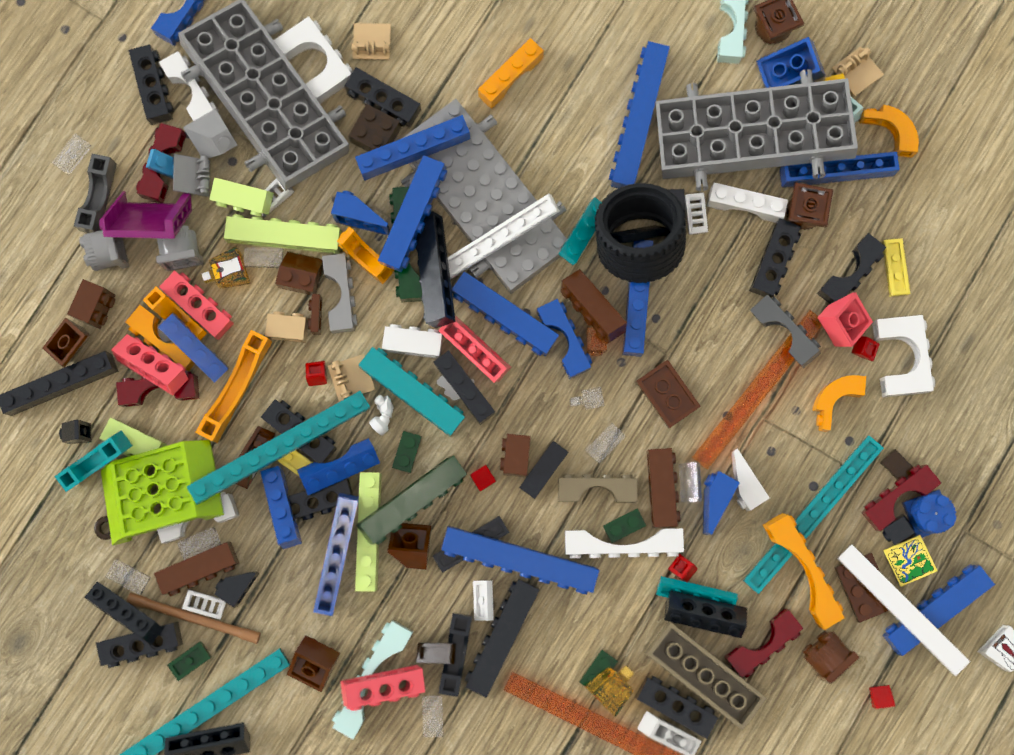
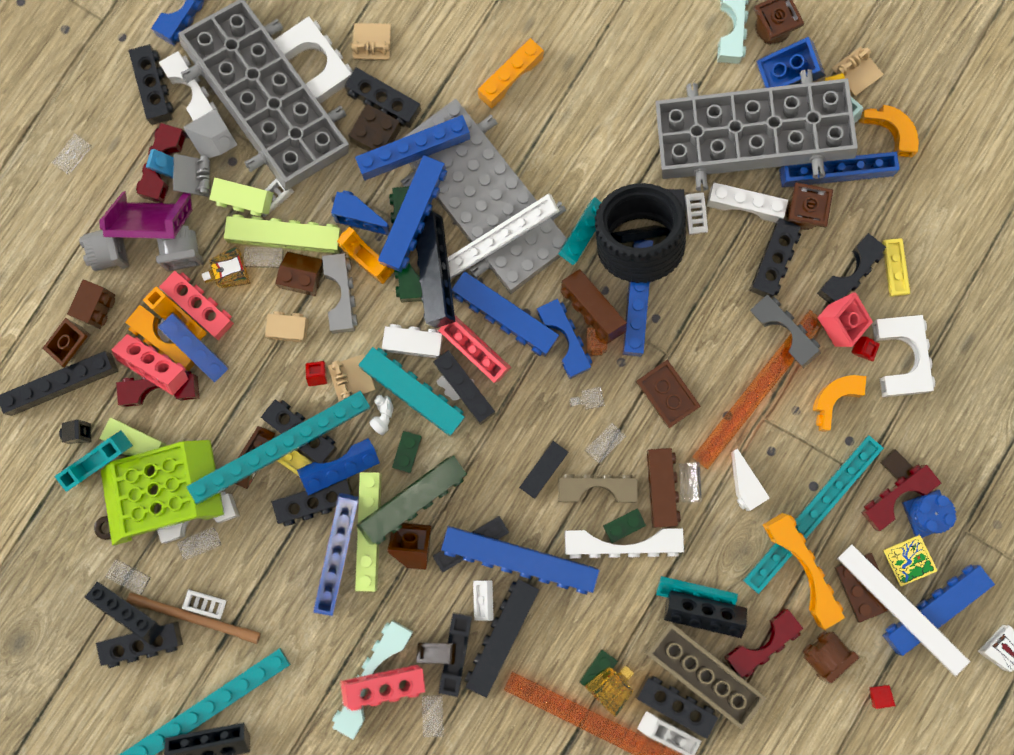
dark grey arch [74,154,117,233] -> none
reddish brown brick [154,542,239,597] -> none
dark green plate [167,641,212,681] -> none
light orange arch [195,330,272,443] -> none
black slope [214,571,260,607] -> none
blue arch [260,465,302,550] -> none
reddish brown slope [287,635,340,692] -> none
reddish brown plate [308,294,322,335] -> none
red slope [470,465,496,492] -> none
reddish brown brick [500,434,530,477] -> none
blue brick [608,41,670,188] -> none
red slope [668,554,698,582] -> none
blue slope [703,471,740,535] -> none
black brick [882,514,915,545] -> none

